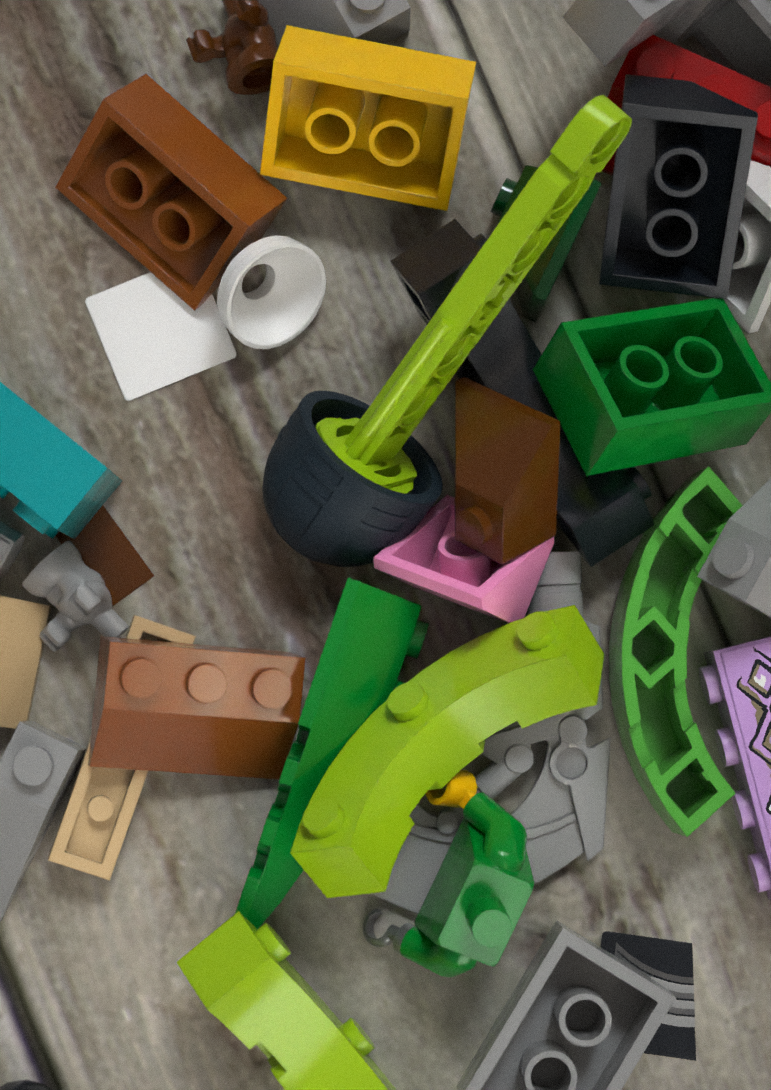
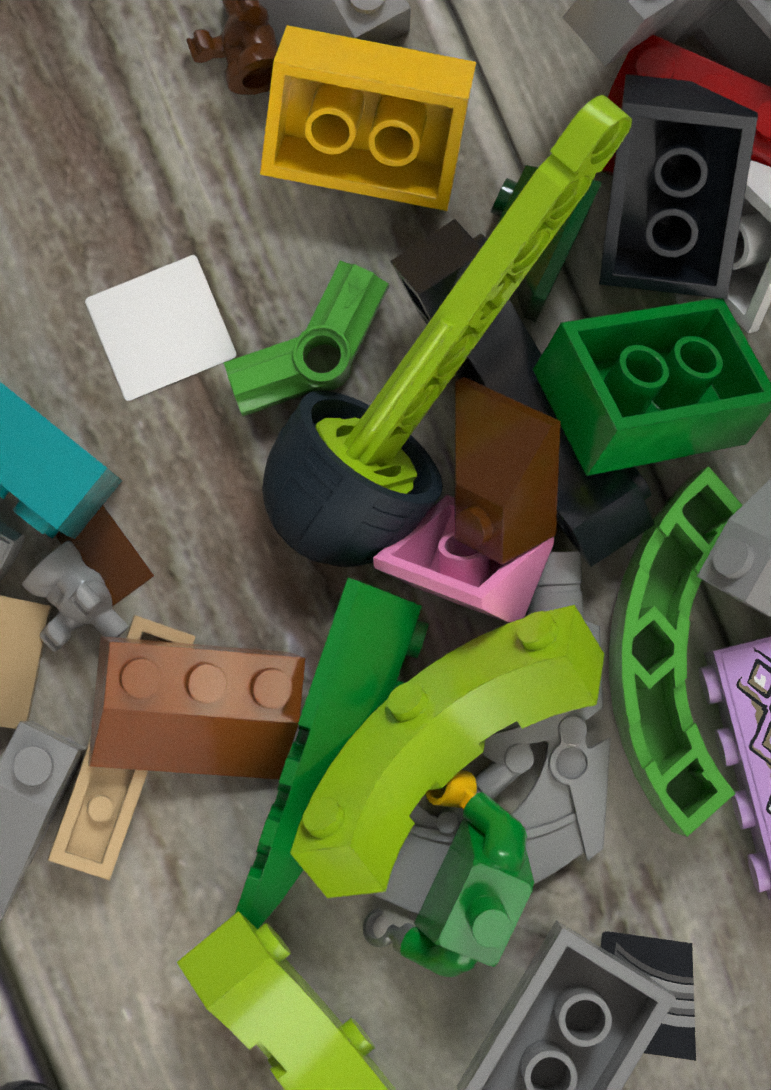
dark orange slope [55,74,288,311] -> none
white piece [217,235,326,349] -> none
none -> bright green piece [224,260,390,416]

